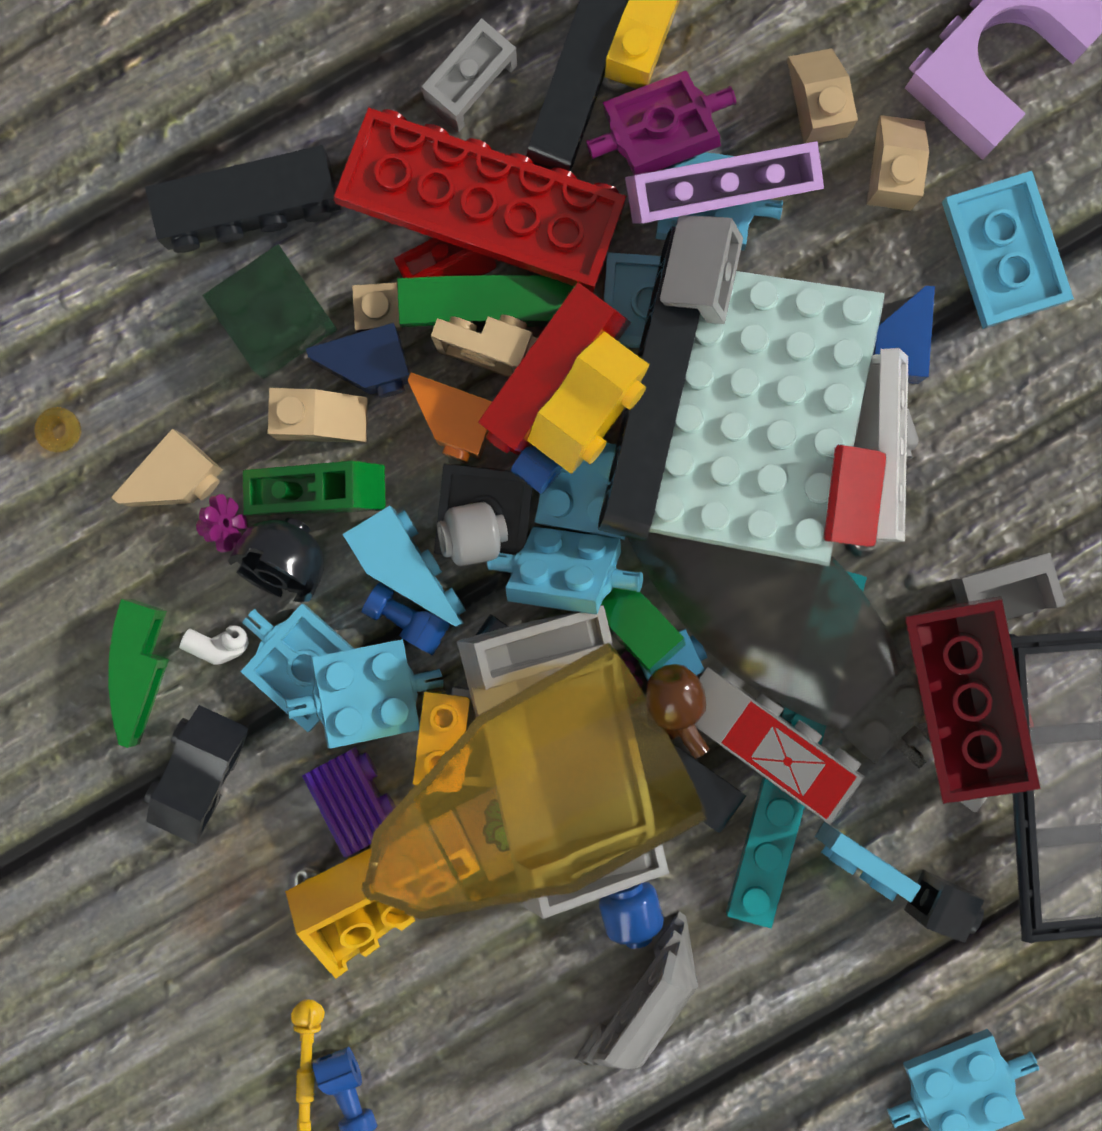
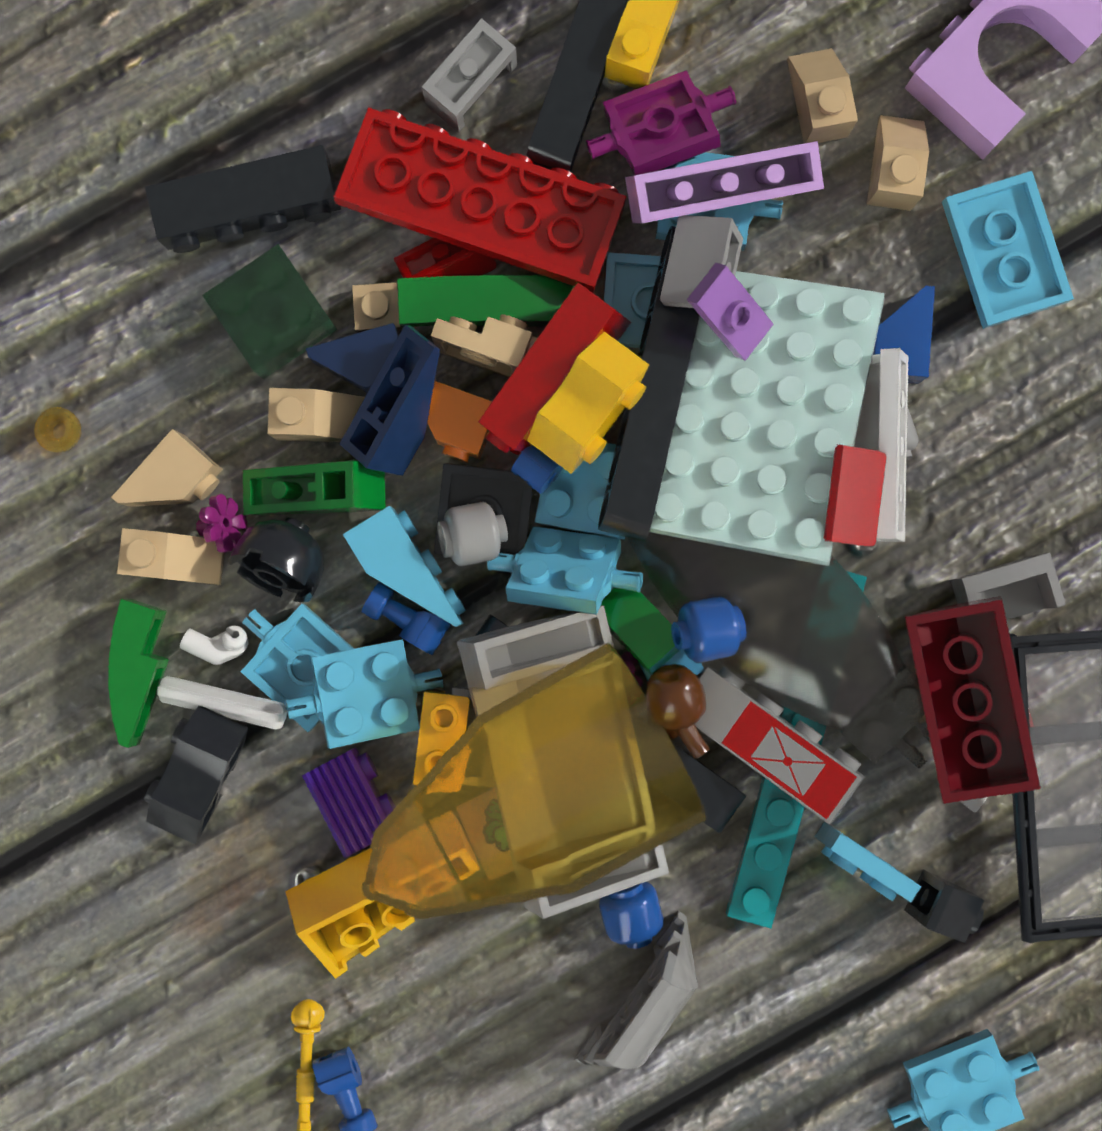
none -> tan slope [117,528,225,585]
none -> white axle [157,676,287,729]
none -> dark blue slope [340,325,440,476]
none -> blue head [671,596,746,663]
none -> medium lavender plate [687,262,774,361]

